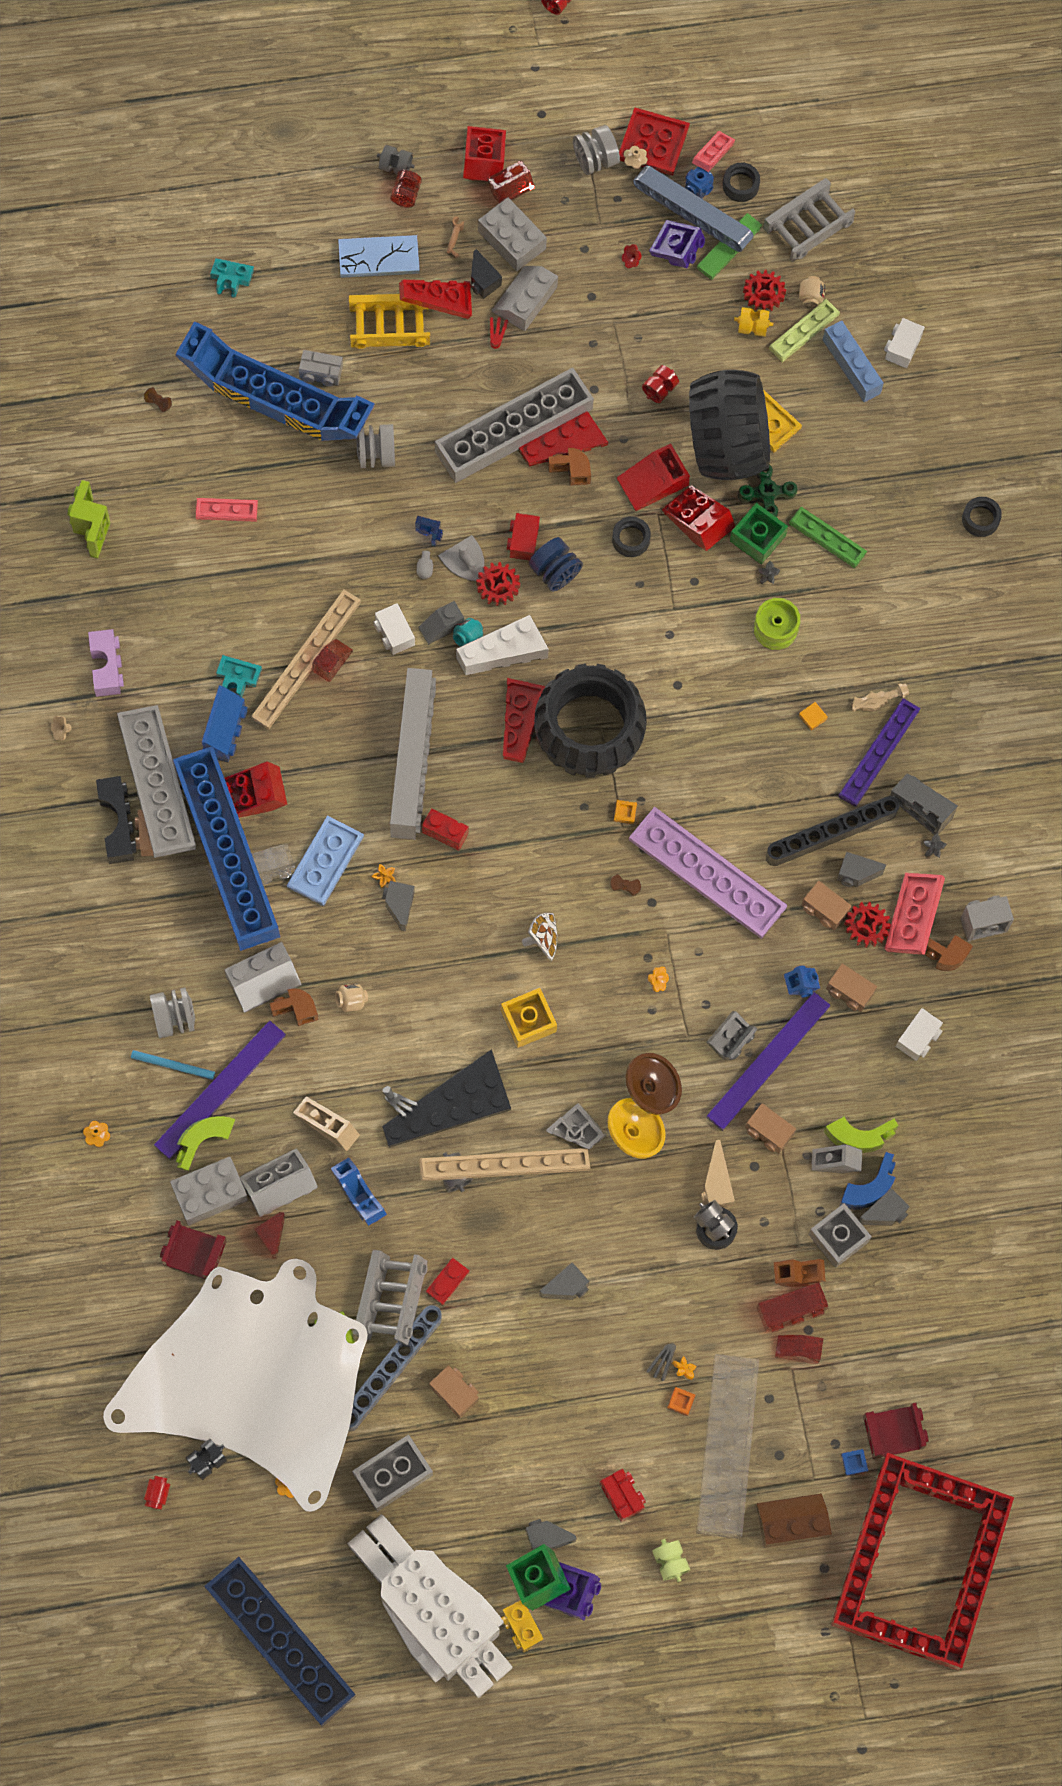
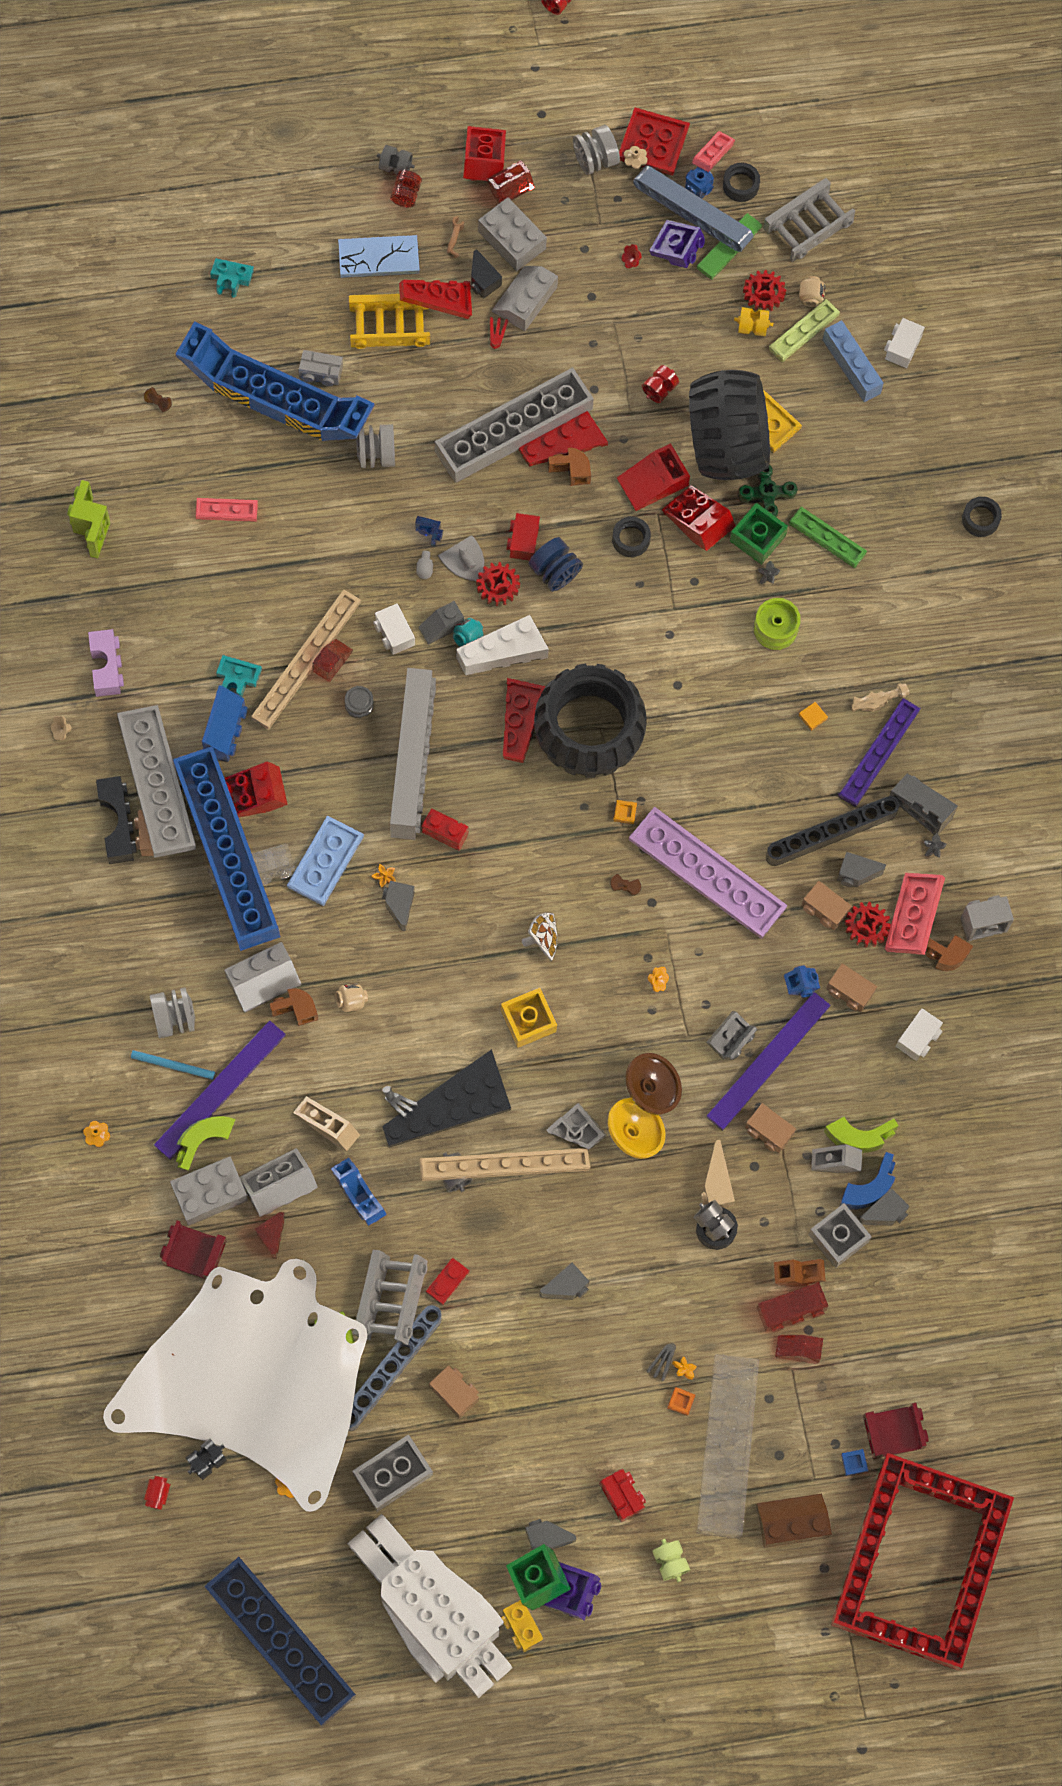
none -> dark grey wheel [345,686,374,719]

